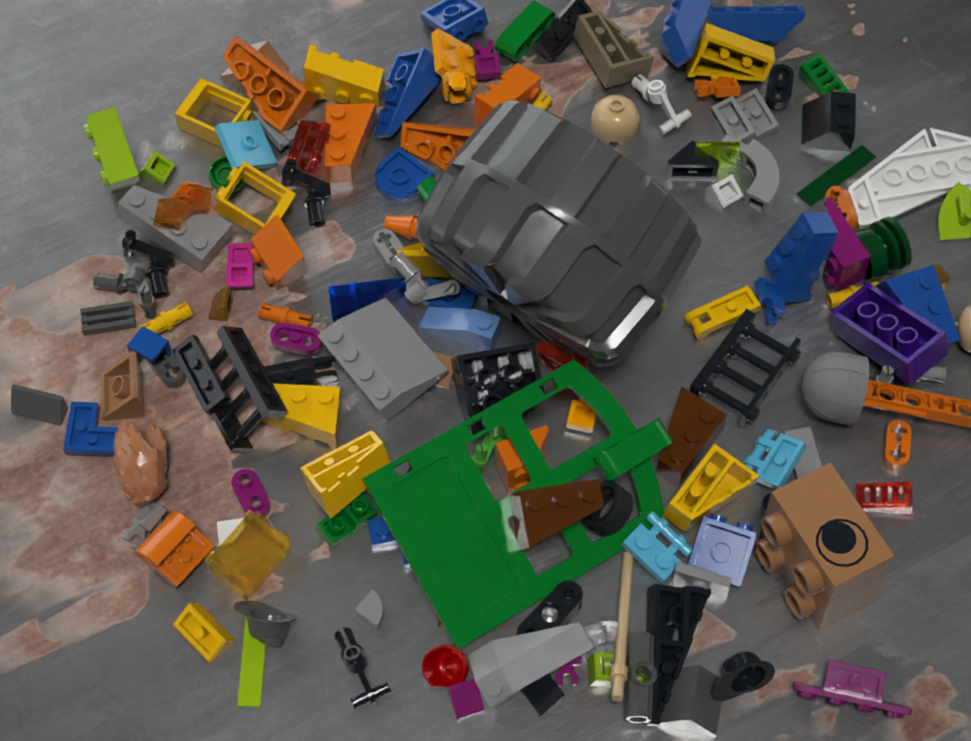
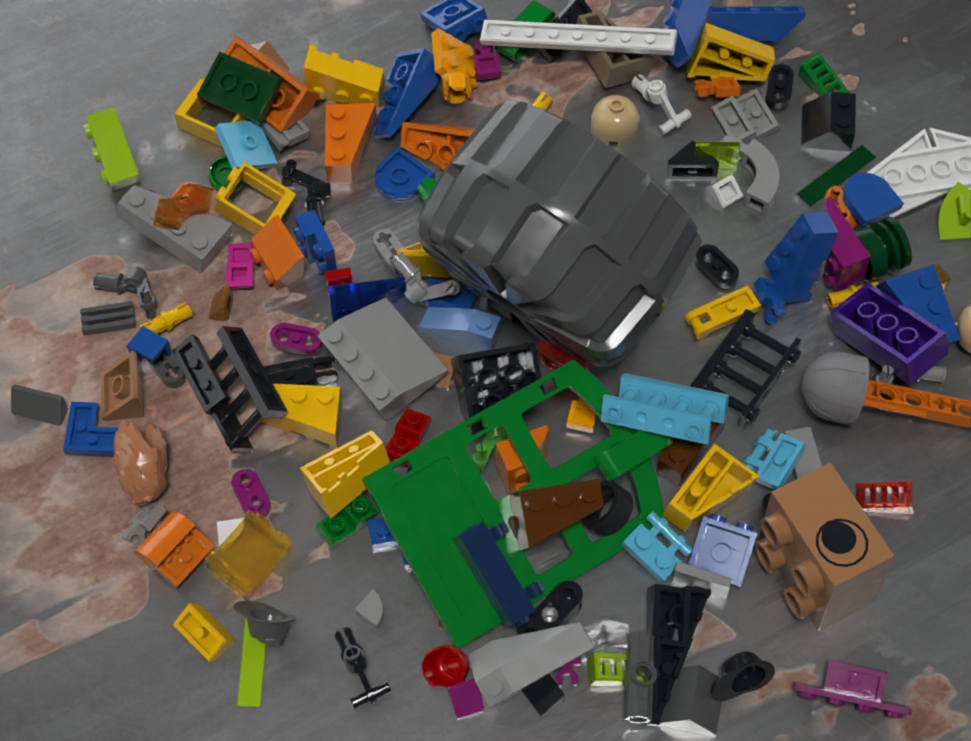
black pin [122,230,173,299] -> none
lime slope [139,150,176,185] -> none
orange pin [258,302,313,327] -> none
clear red plate [284,120,331,173] -> none
orange cone [384,215,418,240] -> none
orange wedge [473,63,542,127] -> none
tan bar [610,551,634,702] -> none
orange beam [883,419,911,471] -> none
none -> dark green tile [197,51,284,124]
none -> blue plate [293,210,337,273]
none -> red tile [325,267,353,293]
none -> red slope [385,408,431,467]
none -> dark blue brick [452,521,545,628]
none -> white tile [480,20,677,55]
none -> medium azure fence [601,373,729,445]
none -> black plate [695,244,739,289]
none -> blue tile [843,173,904,226]

